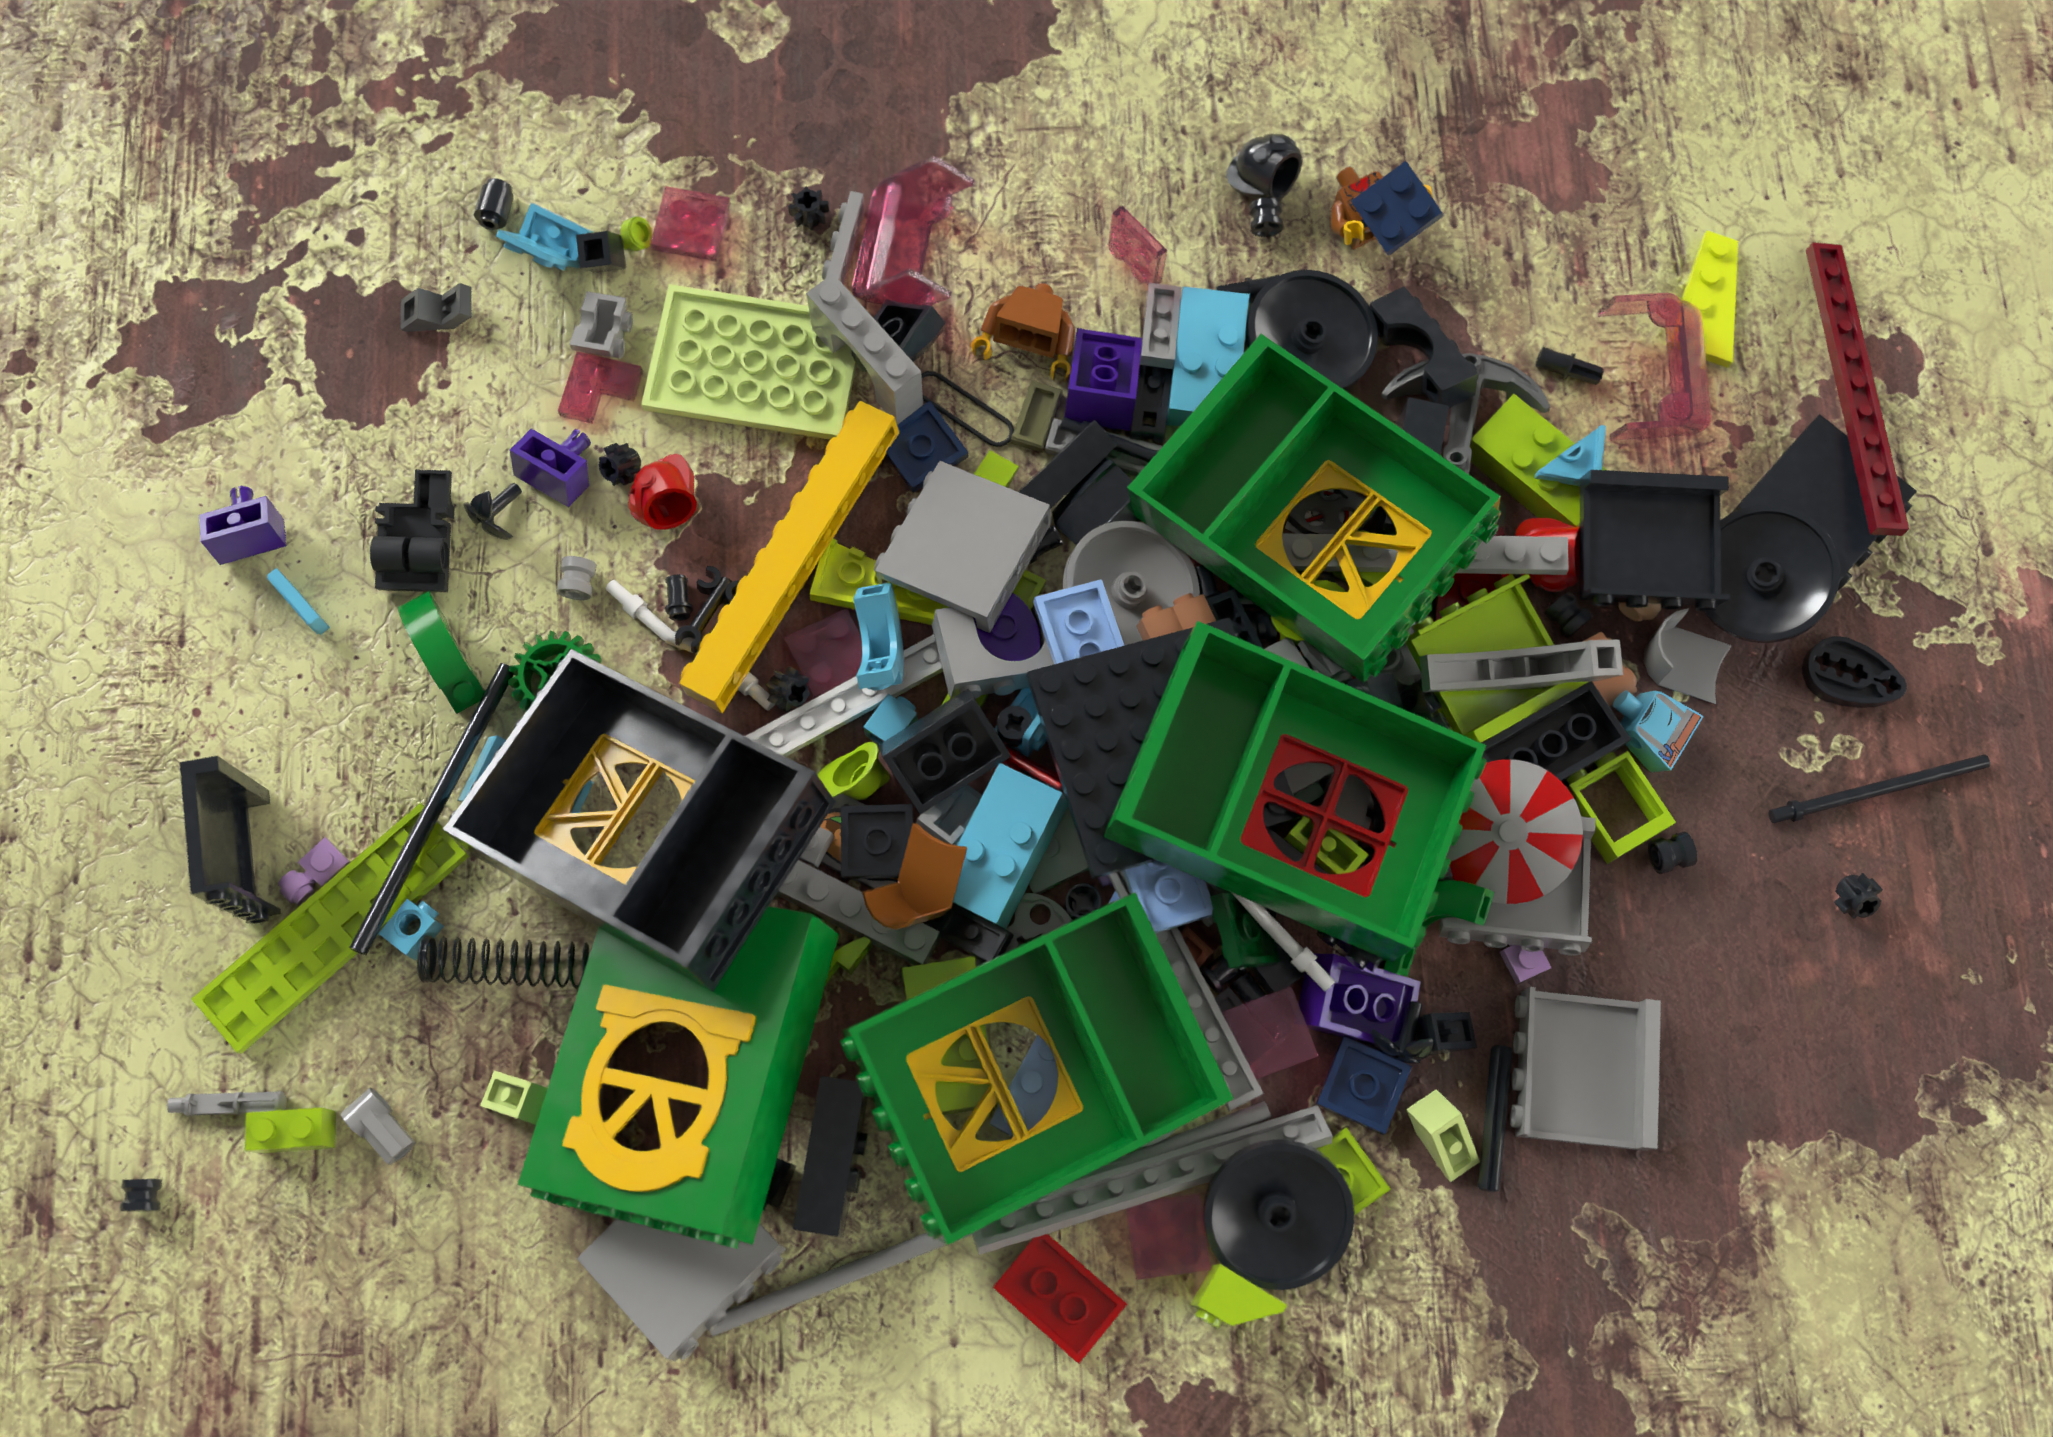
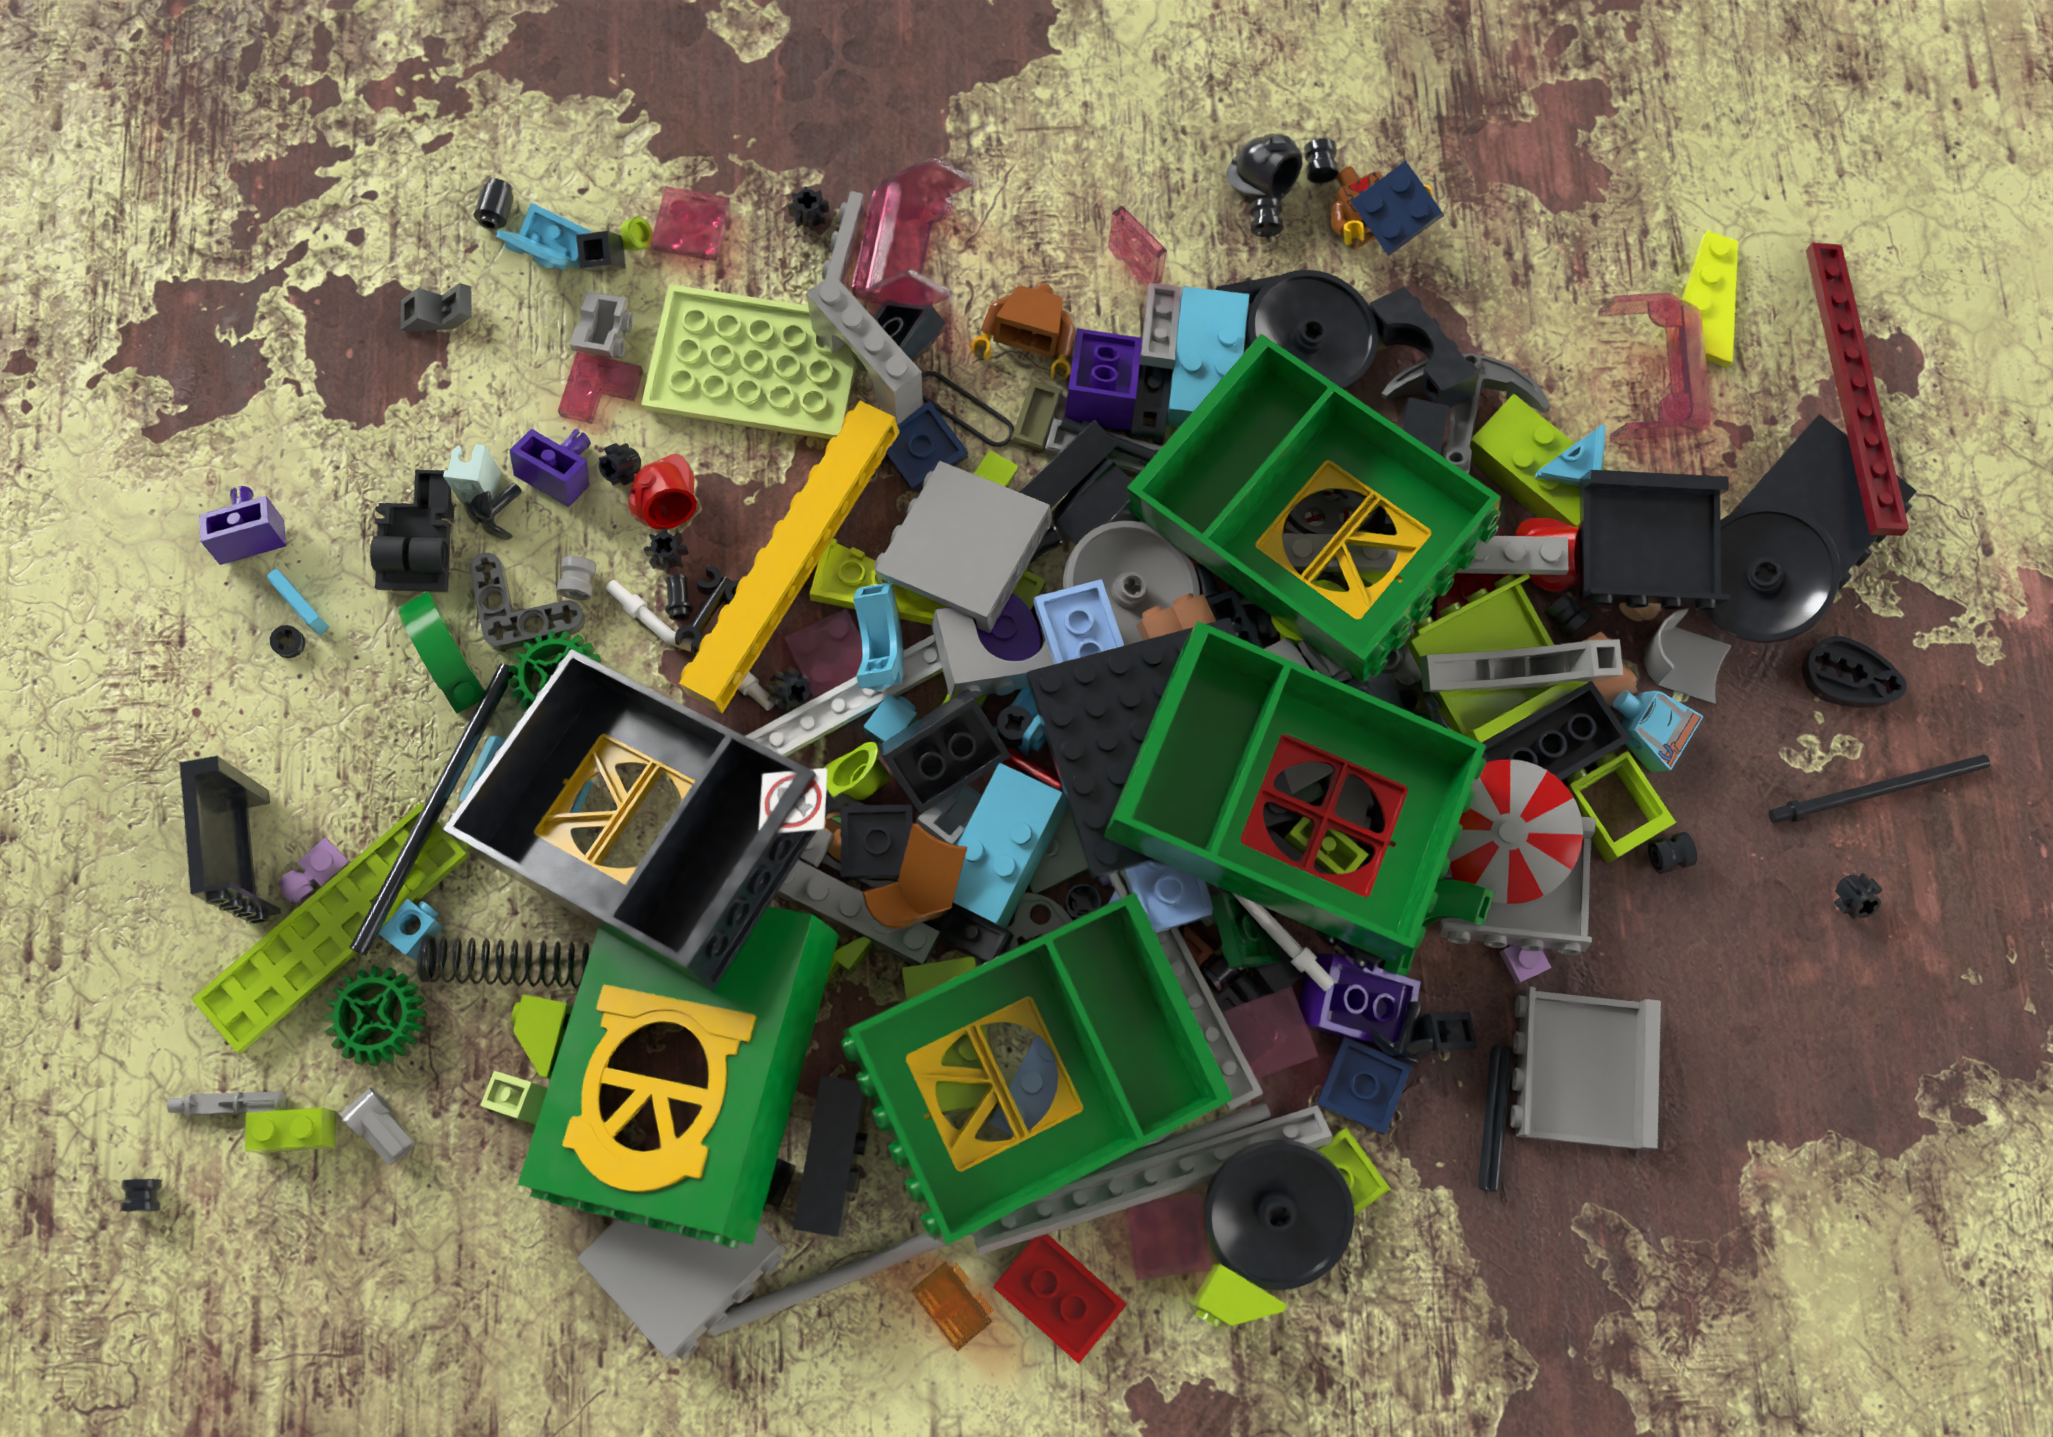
yellowish green slope [1406,1089,1480,1182] -> none
black axle [1535,346,1604,385] -> none
none -> black bush [270,625,306,659]
none -> green gear [323,966,427,1067]
none -> light aqua hinge [443,444,501,503]
none -> dark grey beam [470,553,585,651]
none -> lime slope [511,994,573,1080]
none -> black gear [644,528,689,574]
none -> white sticker [759,768,827,833]
none -> clear orange brick [910,1261,994,1352]
none -> black wheel [1304,138,1339,184]

